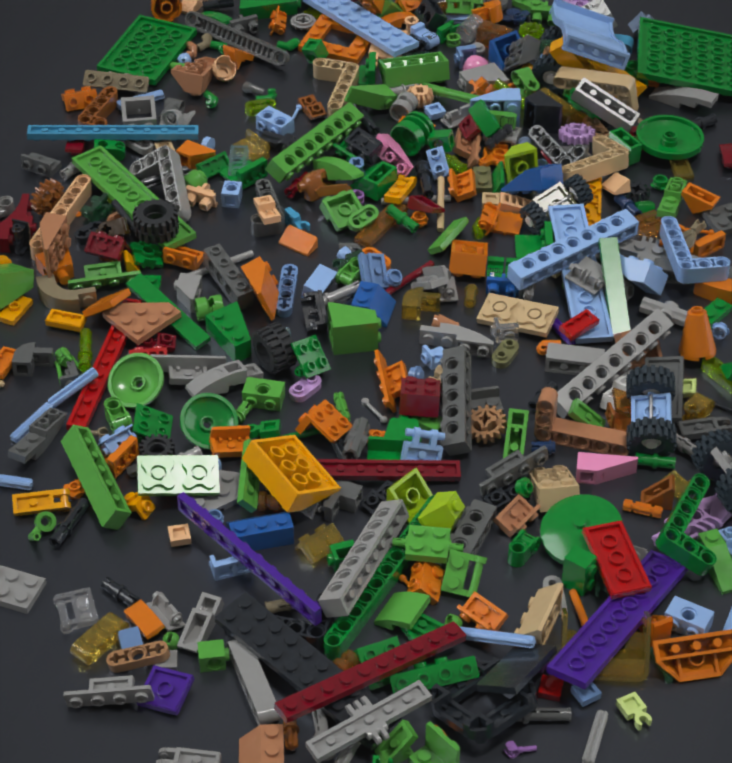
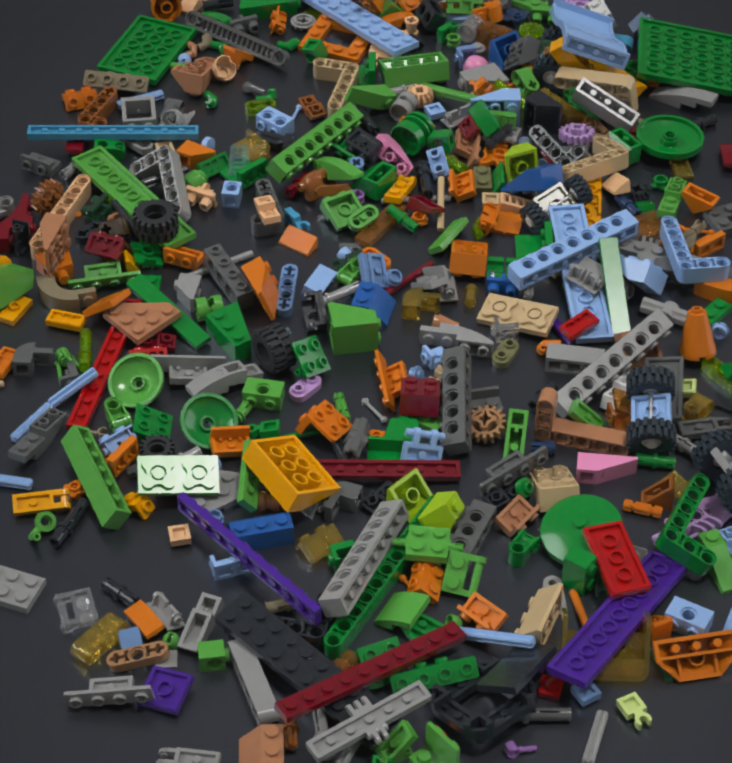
light blue leg [410,22,440,50] -> none

